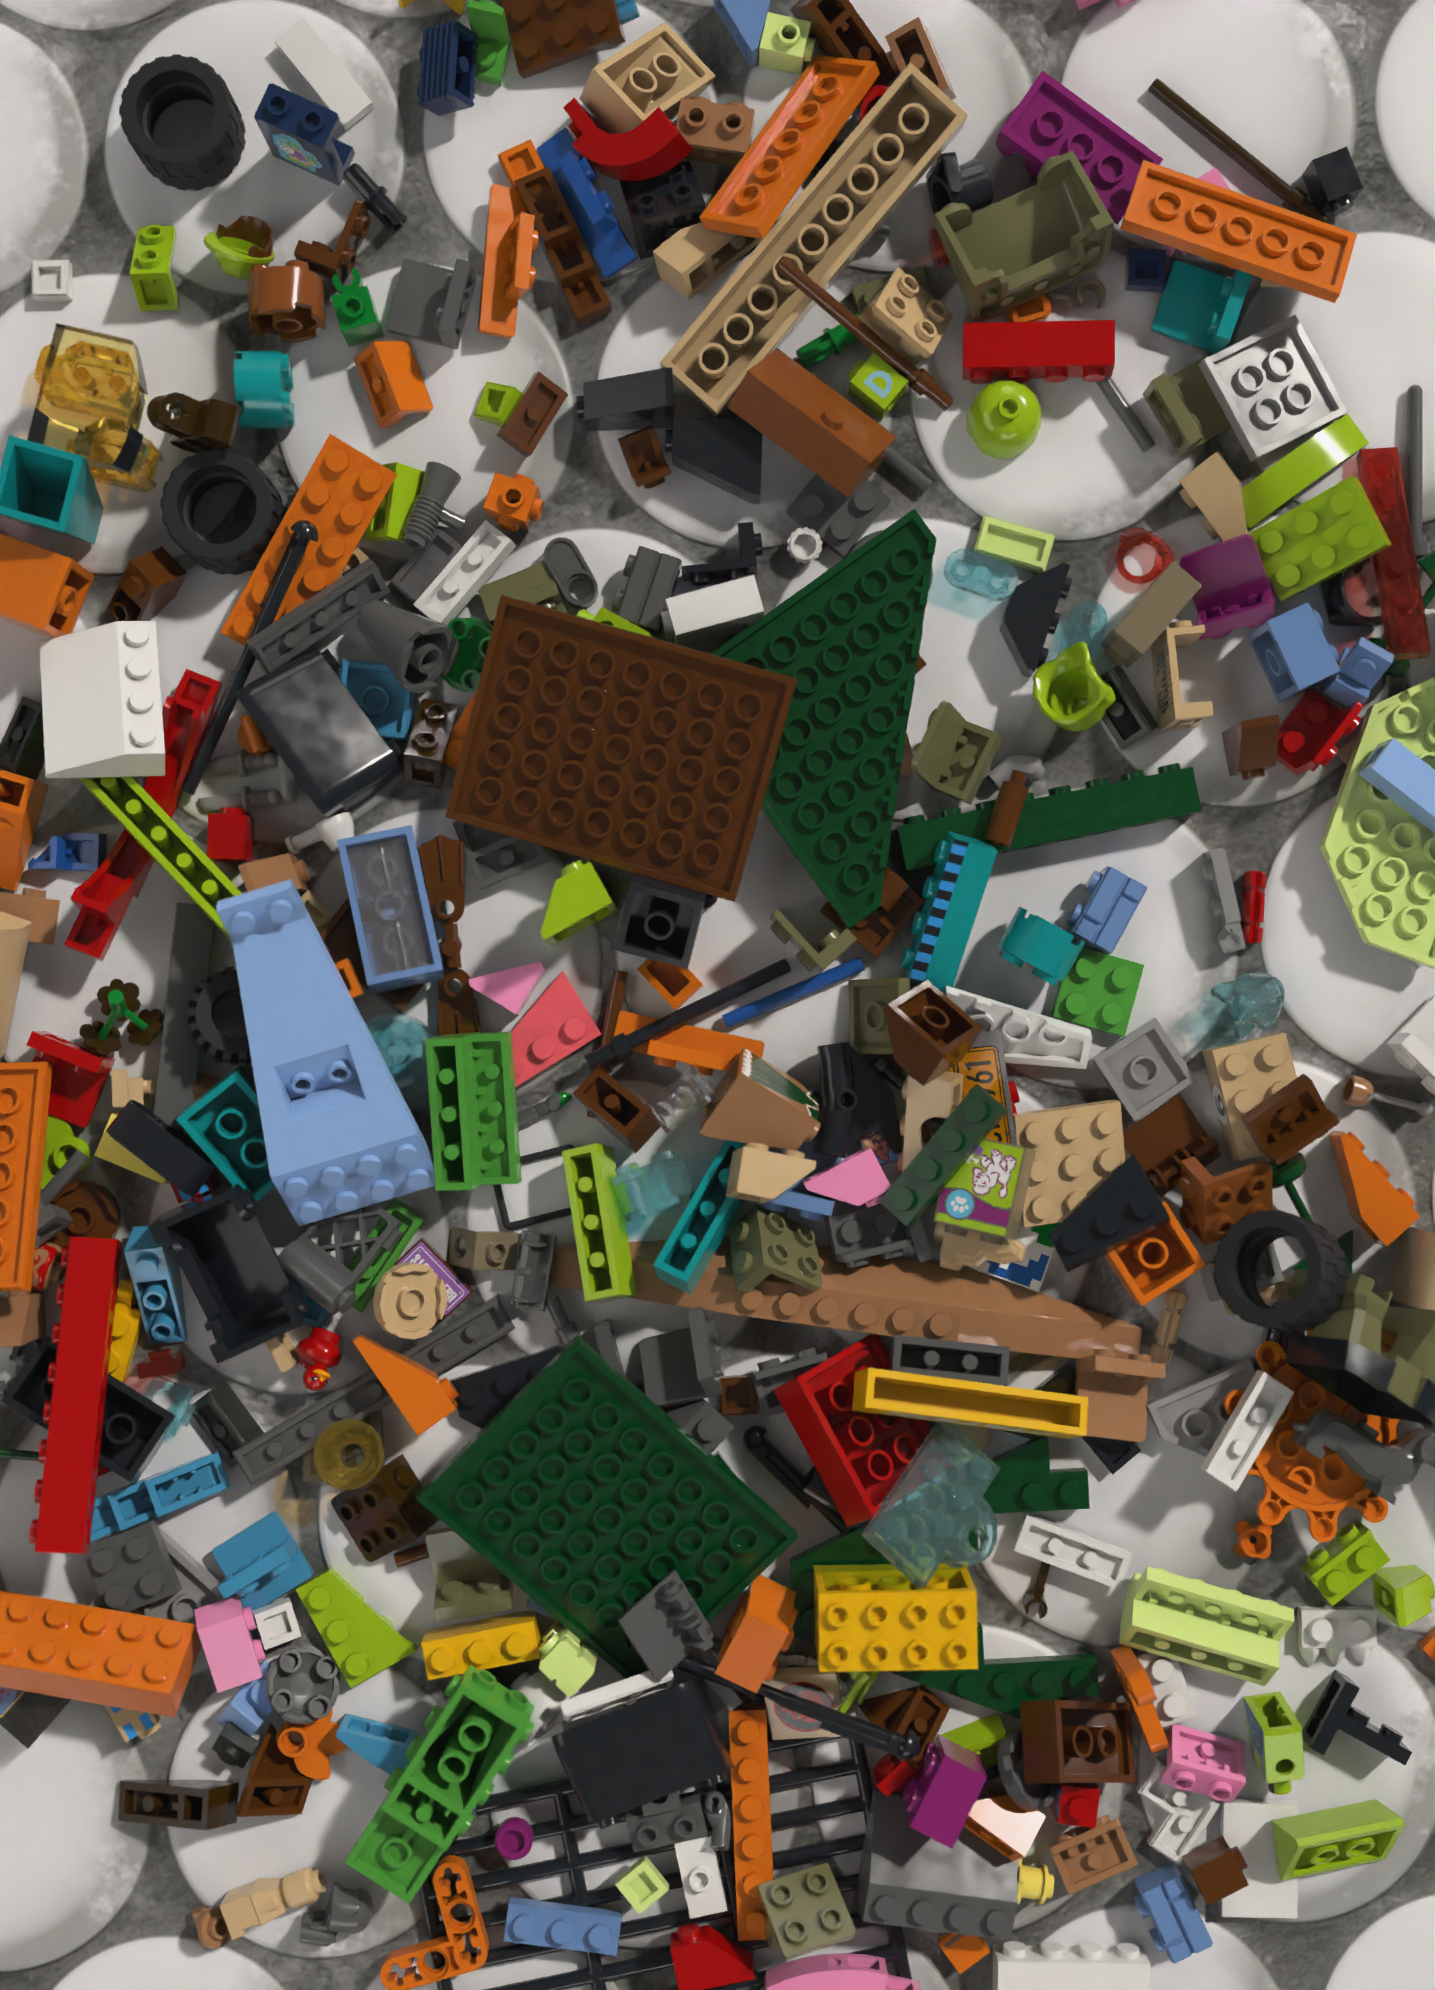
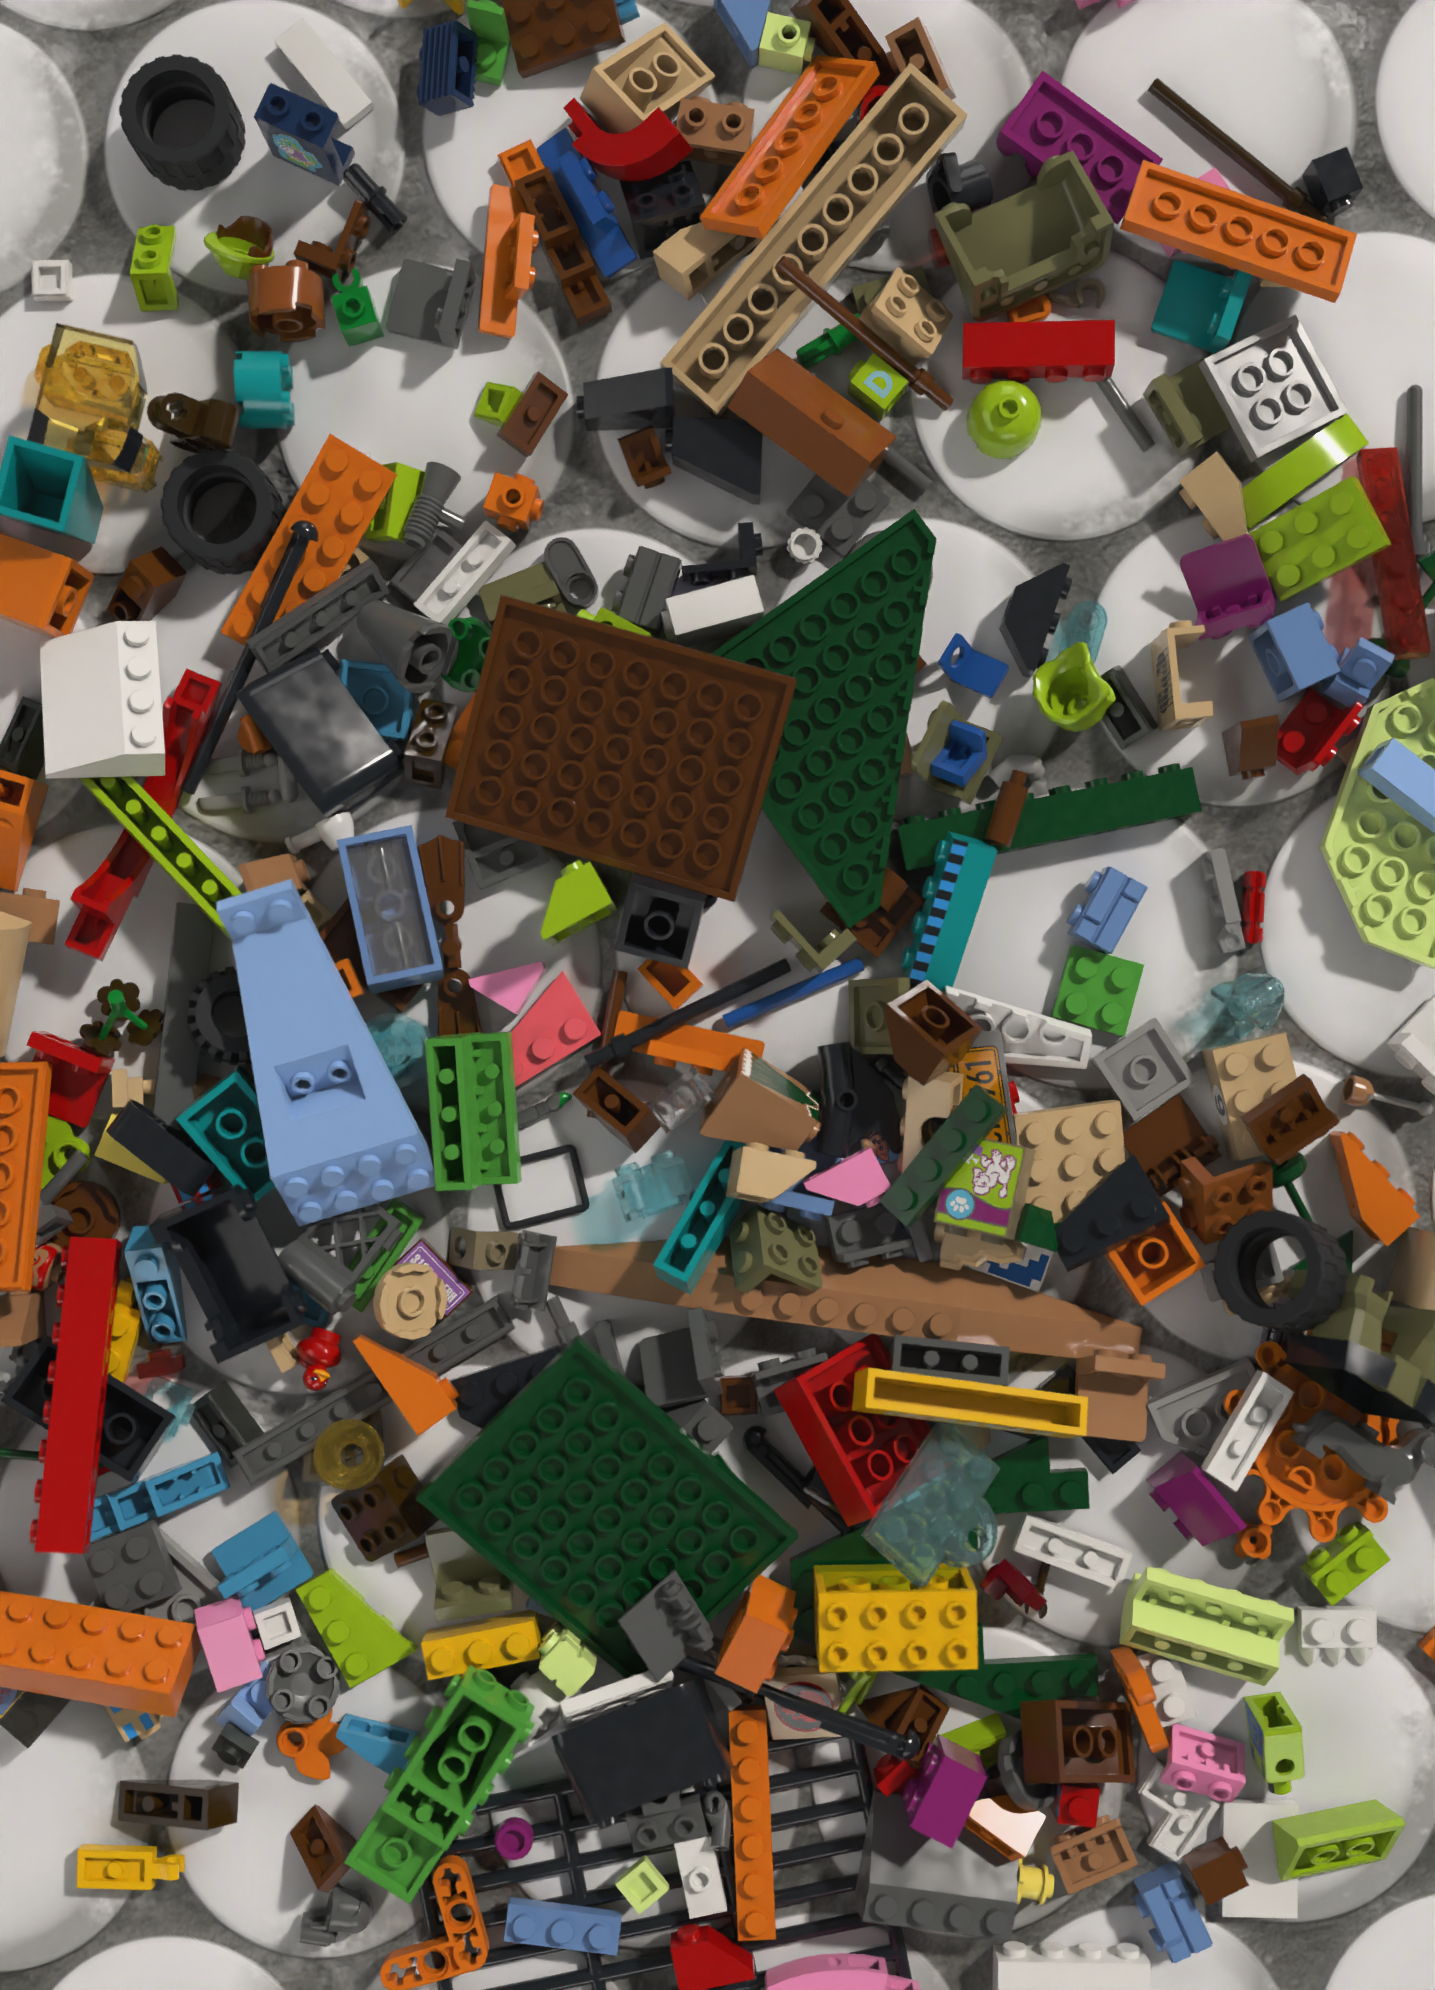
blue slope [28,833,107,871] -> none
medium nougat plate [191,1906,230,1950] -> none
red brick [207,807,254,863] -> none
tan piece [219,1867,326,1940] -> none
reddish brown slope [235,1723,313,1817] -> none
orange panel [354,341,433,428] -> none
lime brick [562,1143,637,1303] -> none
olive bracket [758,1863,856,1960] -> none
orange tile [936,1932,990,1974] -> none
clear light blue plate [944,548,1018,601] -> none
yellowish green tile [972,515,1055,574] -> none
teal brick [997,907,1086,986] -> none
dark tan brick [1100,561,1202,669] -> none
clear red piece [1116,527,1175,584] -> none
dark blue plate [1125,248,1166,292] -> none
tan axle [1149,1290,1189,1364] -> none
black bracket [1302,1670,1412,1765] -> none
black helmet [1320,557,1384,628] -> none
lime slope [1371,1565,1435,1627] -> none
none -> yellow plate [76,1844,185,1890]
none -> reddish brown slope [290,1805,357,1893]
none -> blue bracket [930,720,987,787]
none -> blue bracket [938,633,1009,698]
none -> dark red bracket [979,1558,1047,1611]
none -> dark green slope [1015,1203,1058,1252]
none -> magenta slope [1146,1451,1247,1546]

